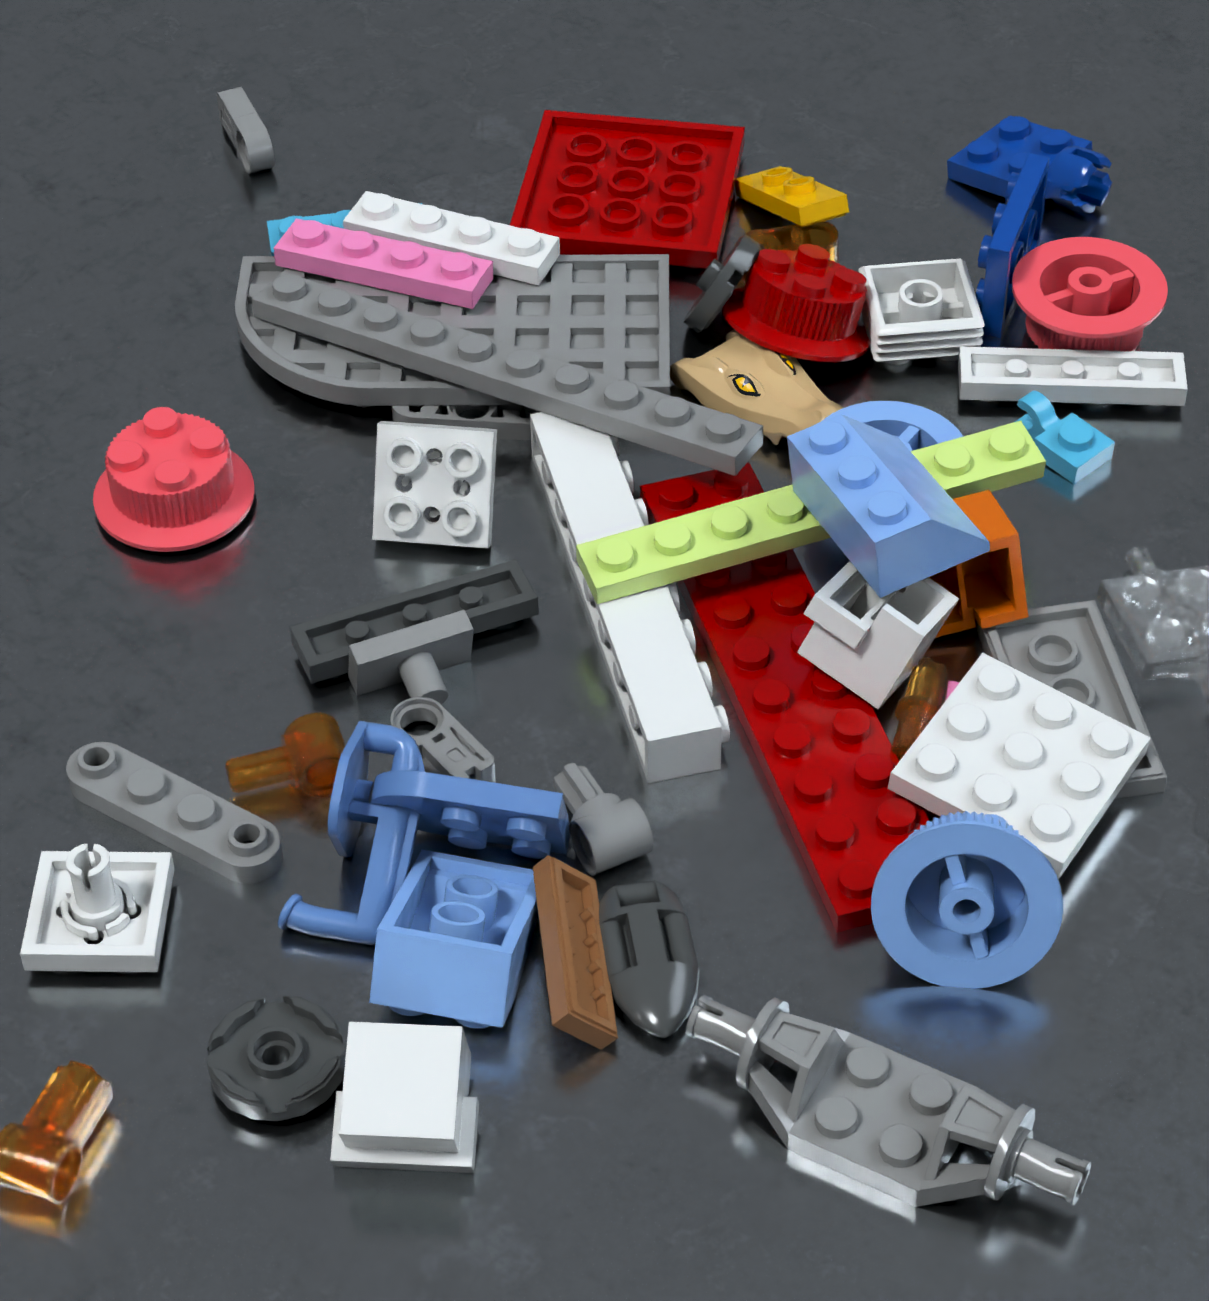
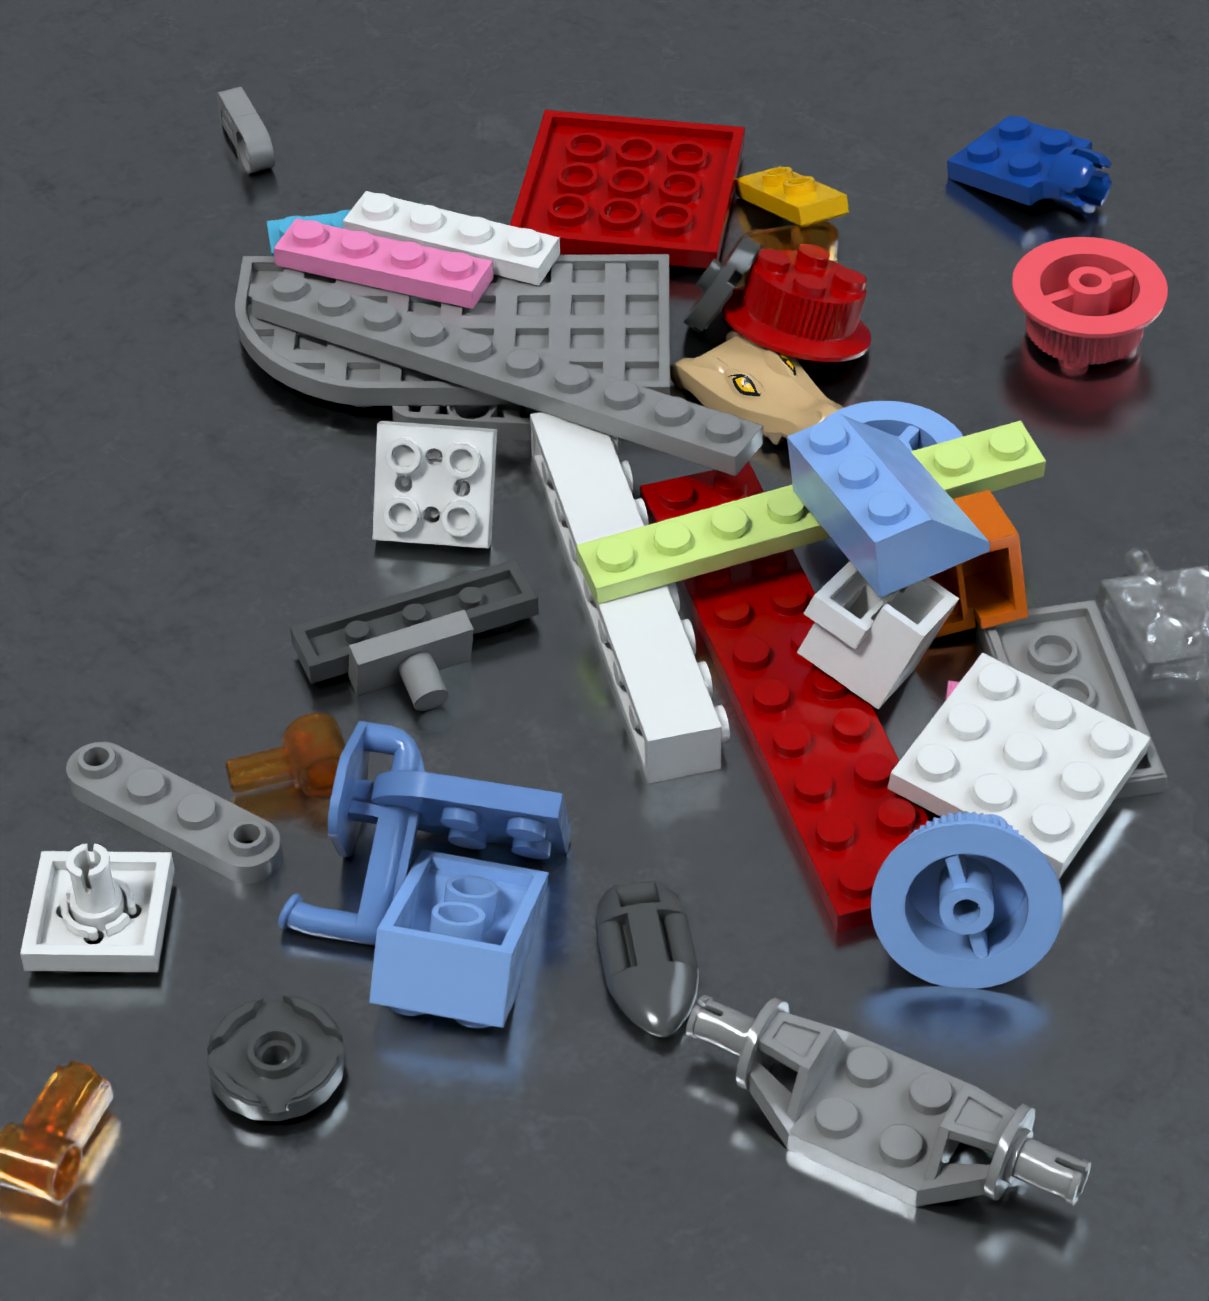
coral piece [93,407,255,552] -> none
white plate [330,1022,479,1173] -> none
light grey piece [390,697,496,783] -> none
medium nougat plate [533,855,618,1050] -> none
light grey axle [553,762,654,876] -> none
white brick [858,258,985,366] -> none
clear orange axle [890,657,948,761] -> none
white plate [958,346,1188,406] -> none
blue plate [976,153,1050,338] -> none
medium azure plate [1015,390,1115,484] -> none

